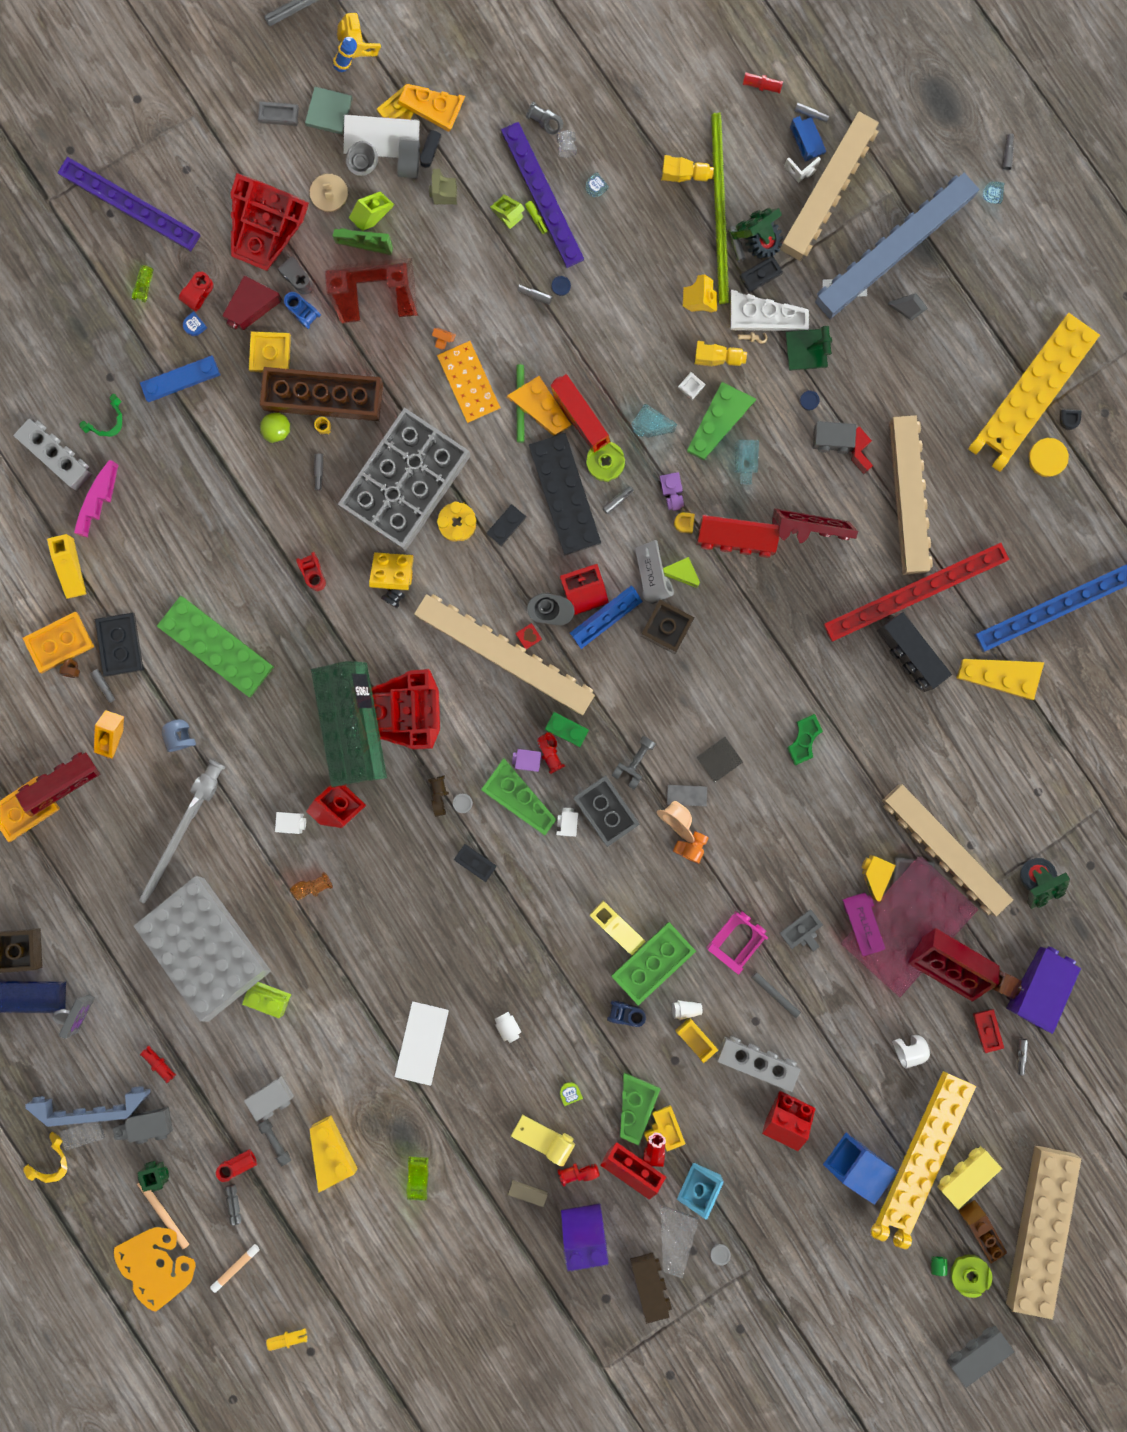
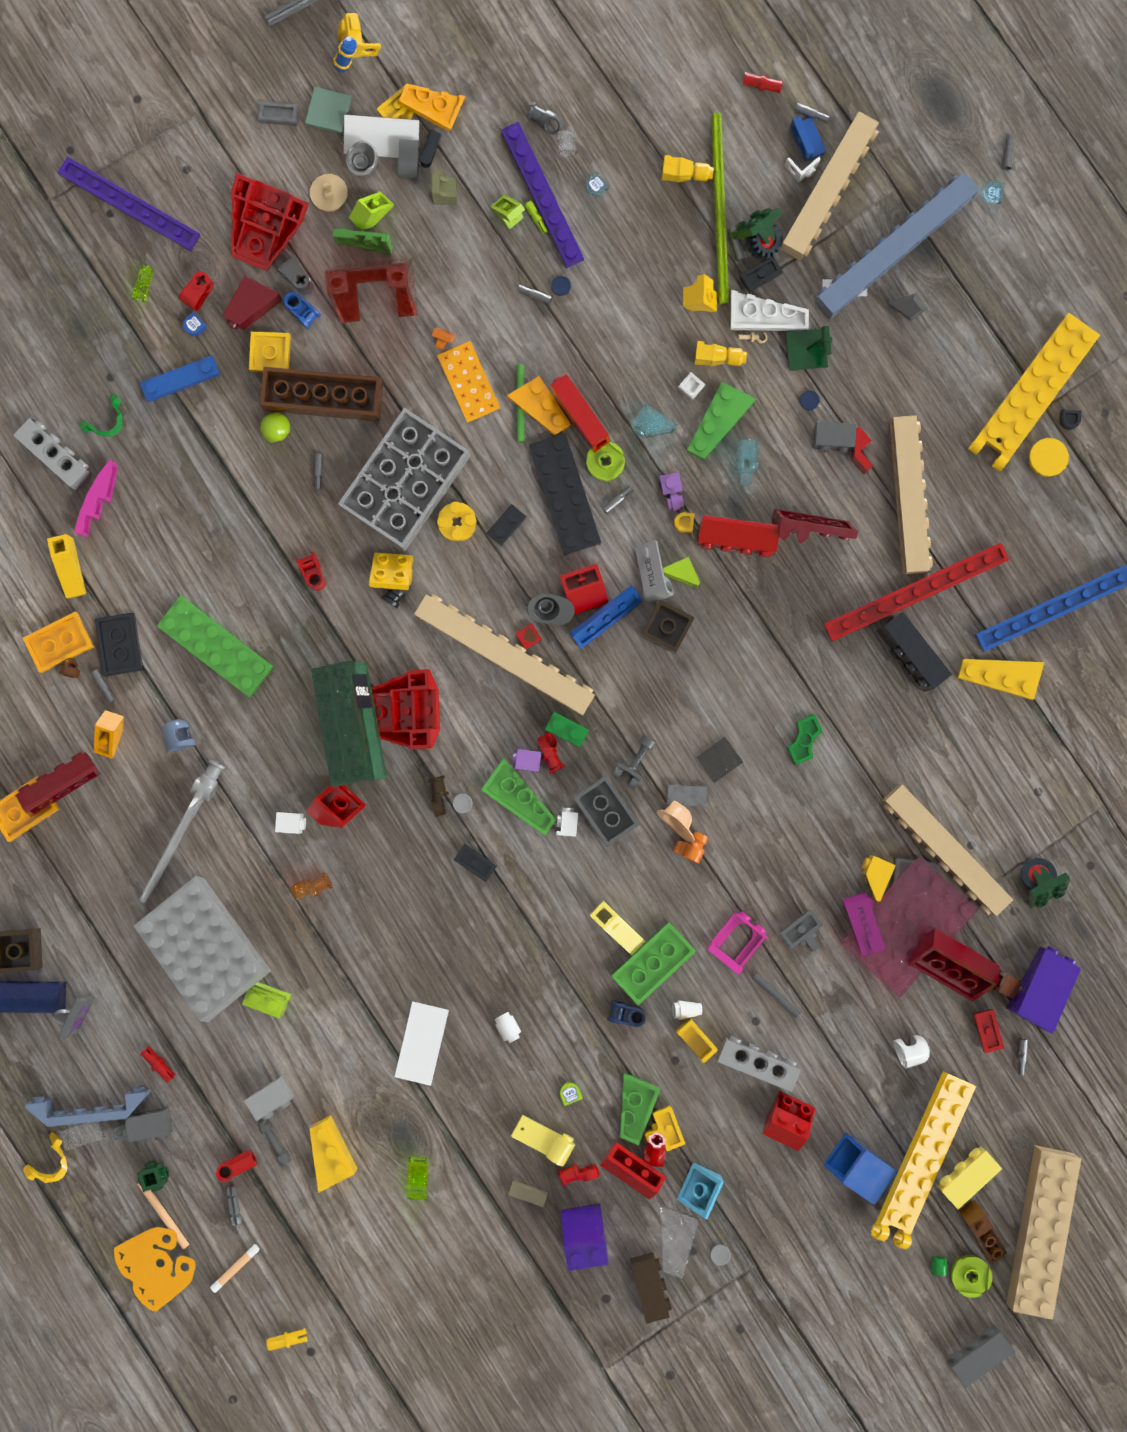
yellow hose [314,417,331,435] -> none

